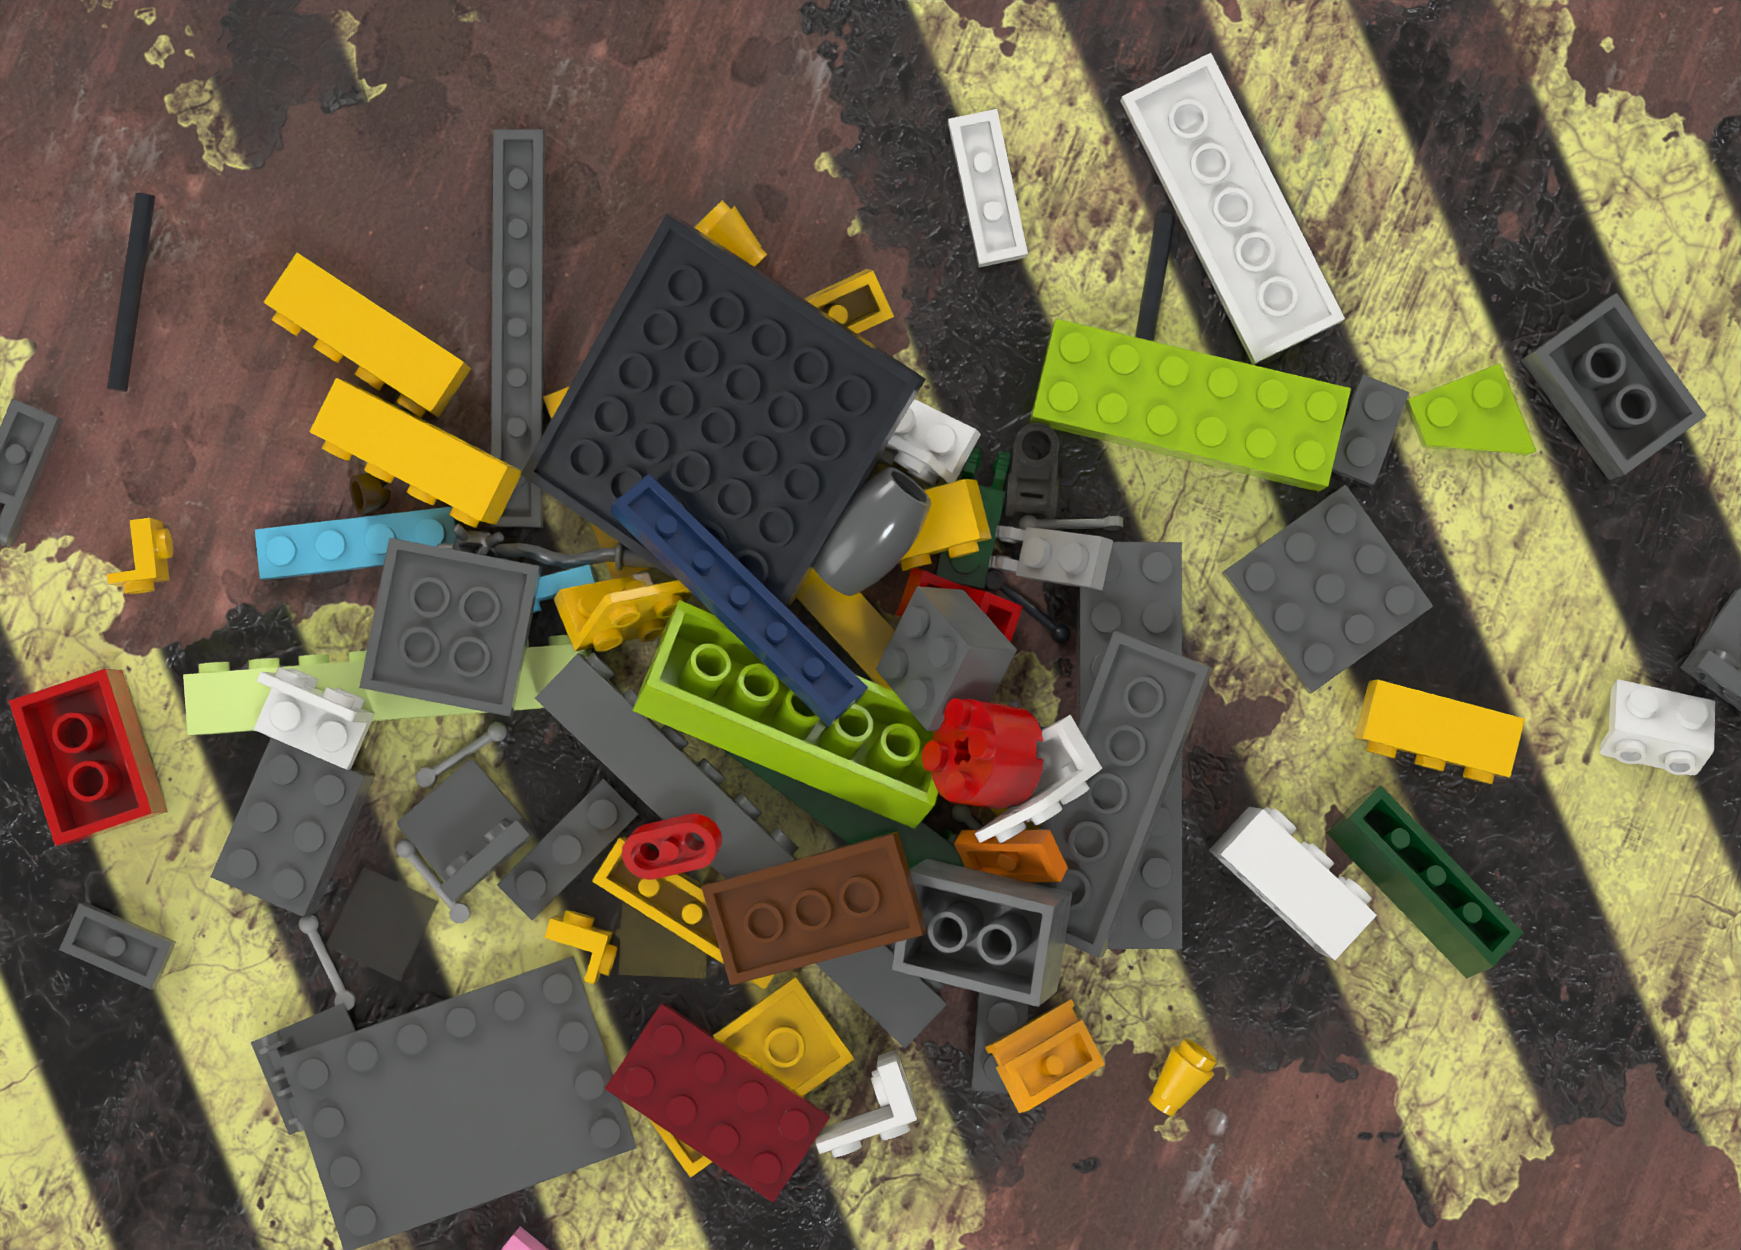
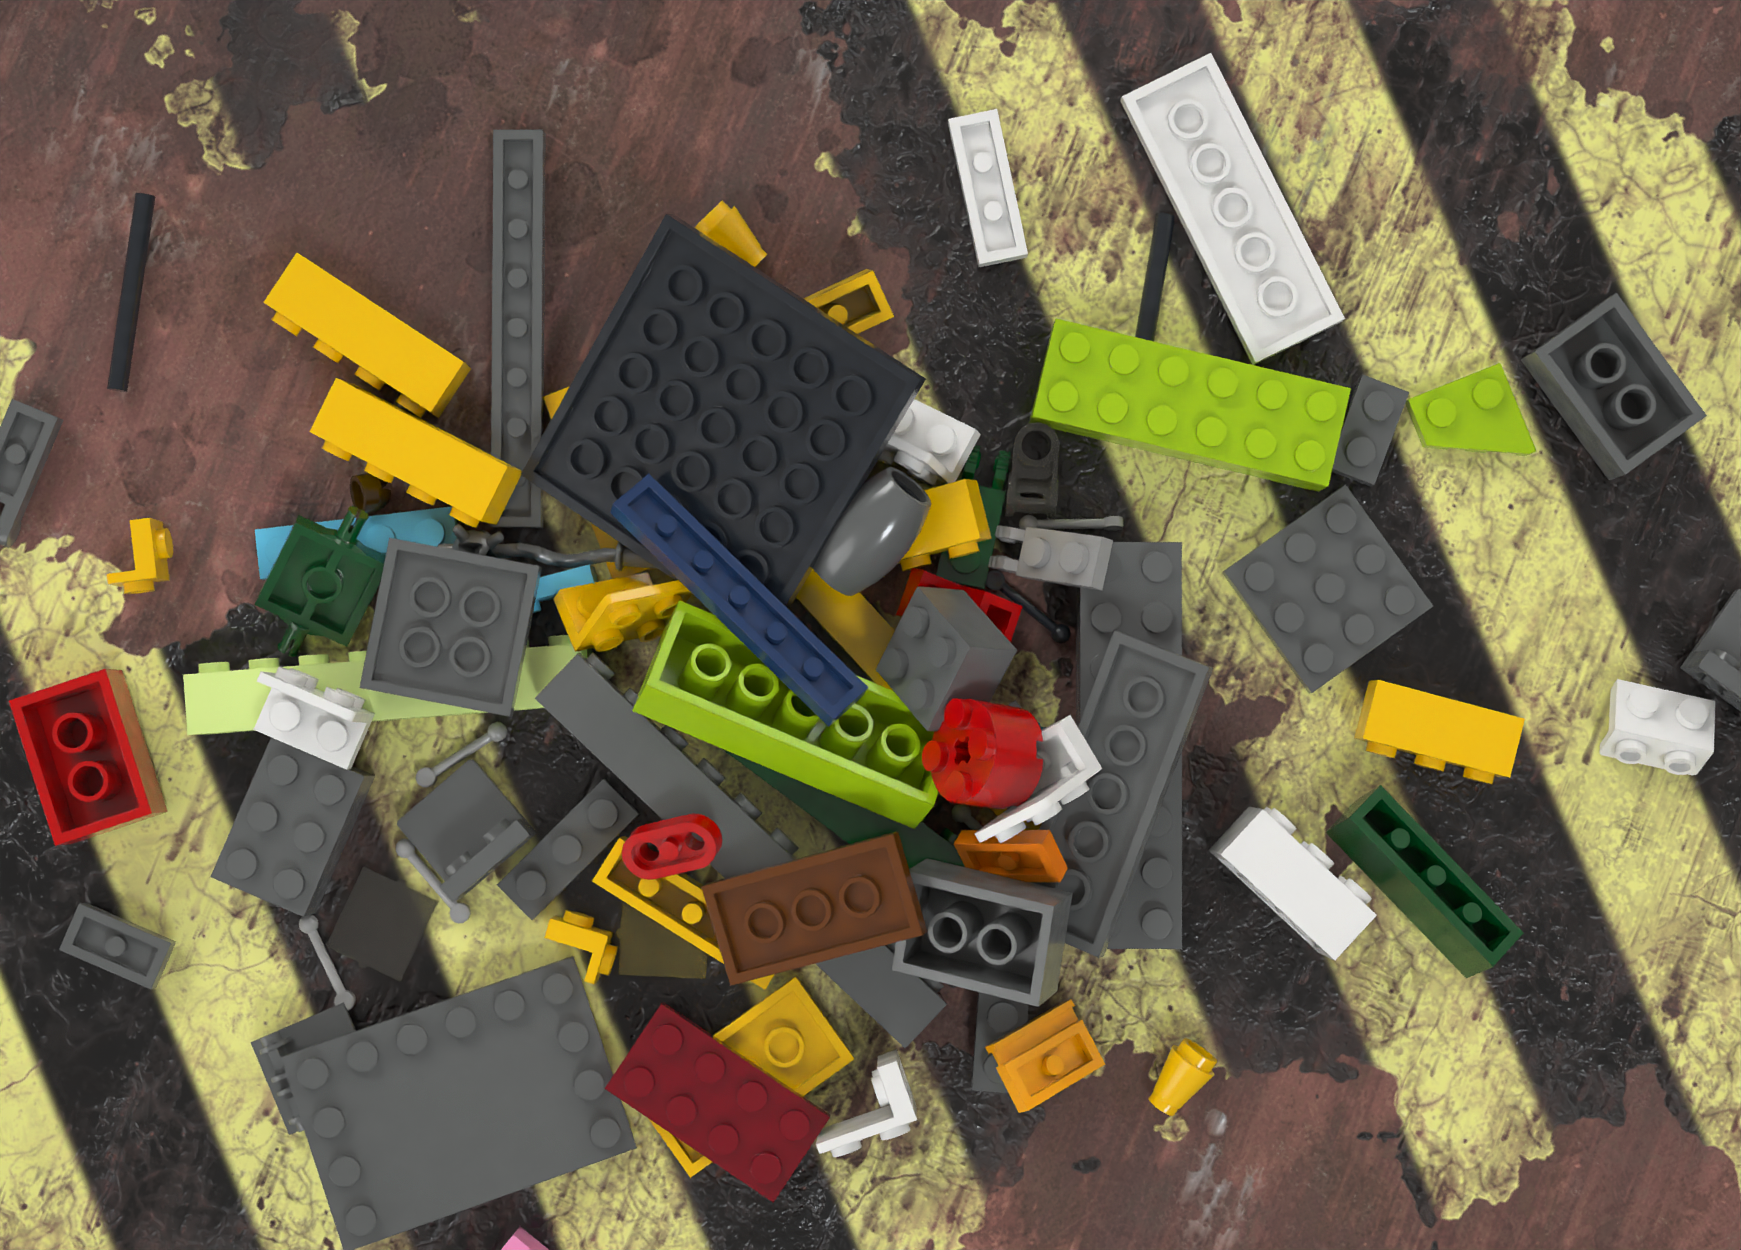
none -> dark green plate [254,506,386,657]

